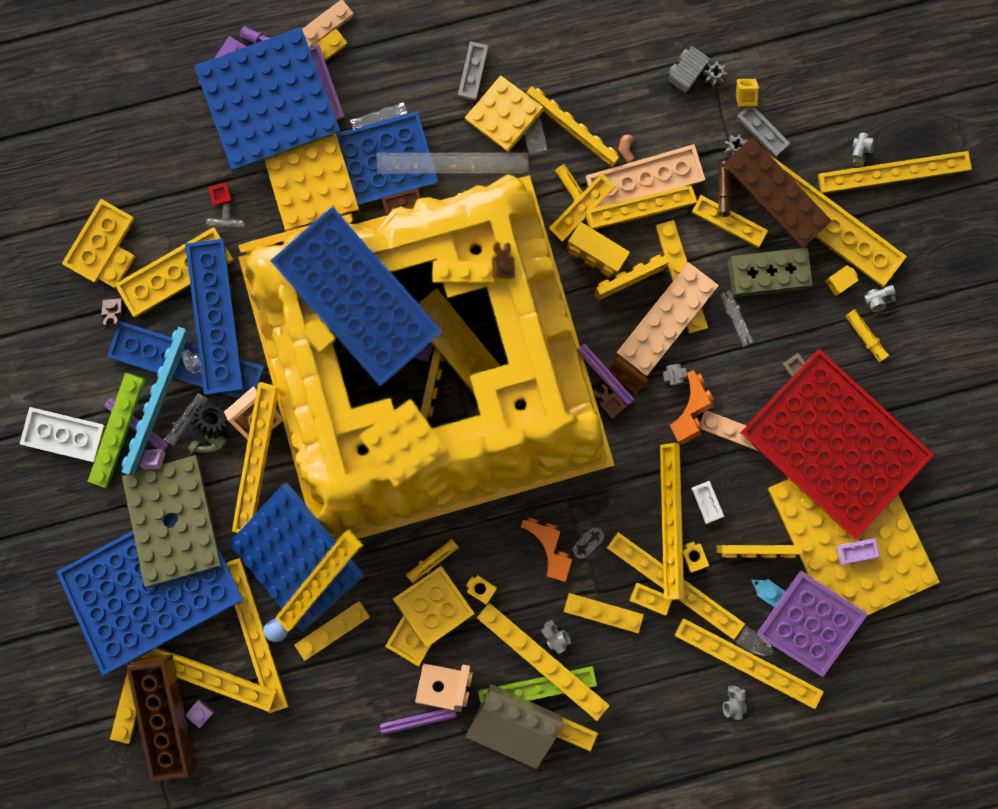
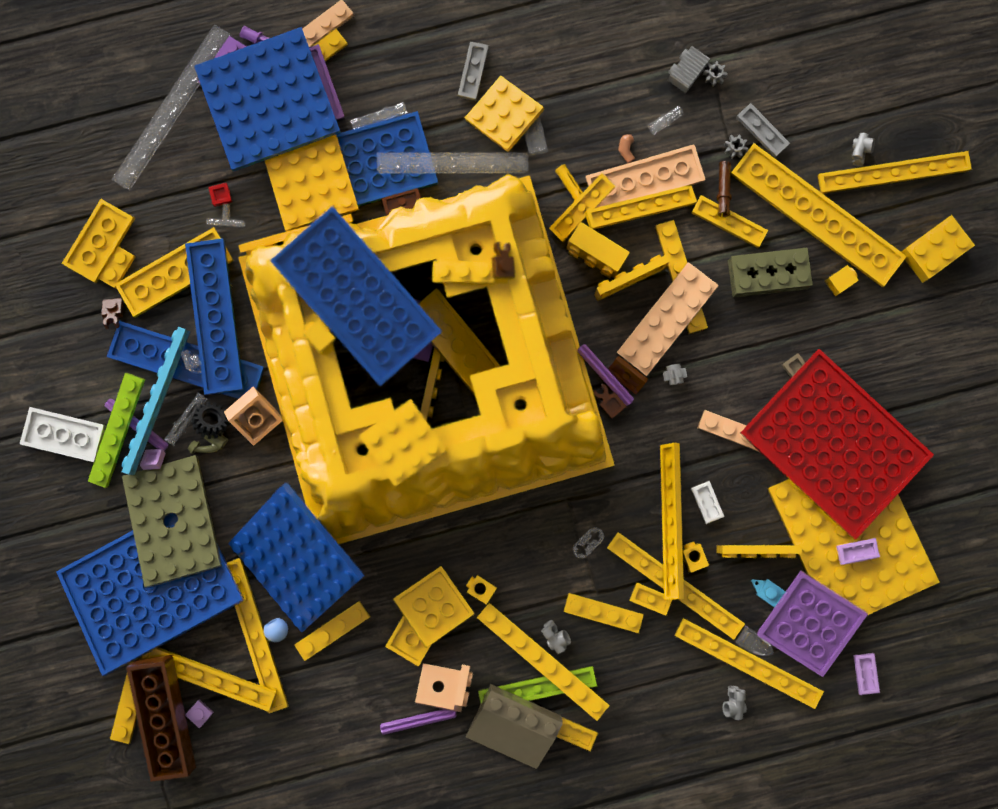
yellow plate [232,382,279,533] -> none
yellow plate [275,530,362,632] -> none
yellow pin [406,538,459,584] -> none
orange arch [521,517,572,582] -> none
yellow plate [527,86,619,168] -> none
orange arch [670,370,714,445] -> none
clear pin [720,290,755,347] -> none
reddish brown brick [722,137,832,248] -> none
yellow brick [736,79,759,106] -> none
yellow pin [845,309,889,362] -> none
light grey plate [864,285,896,312] -> none
none -> clear plate [112,24,231,191]
none -> clear axle [647,106,684,135]
none -> lavender plate [853,653,880,695]
none -> yellow brick [901,215,975,283]

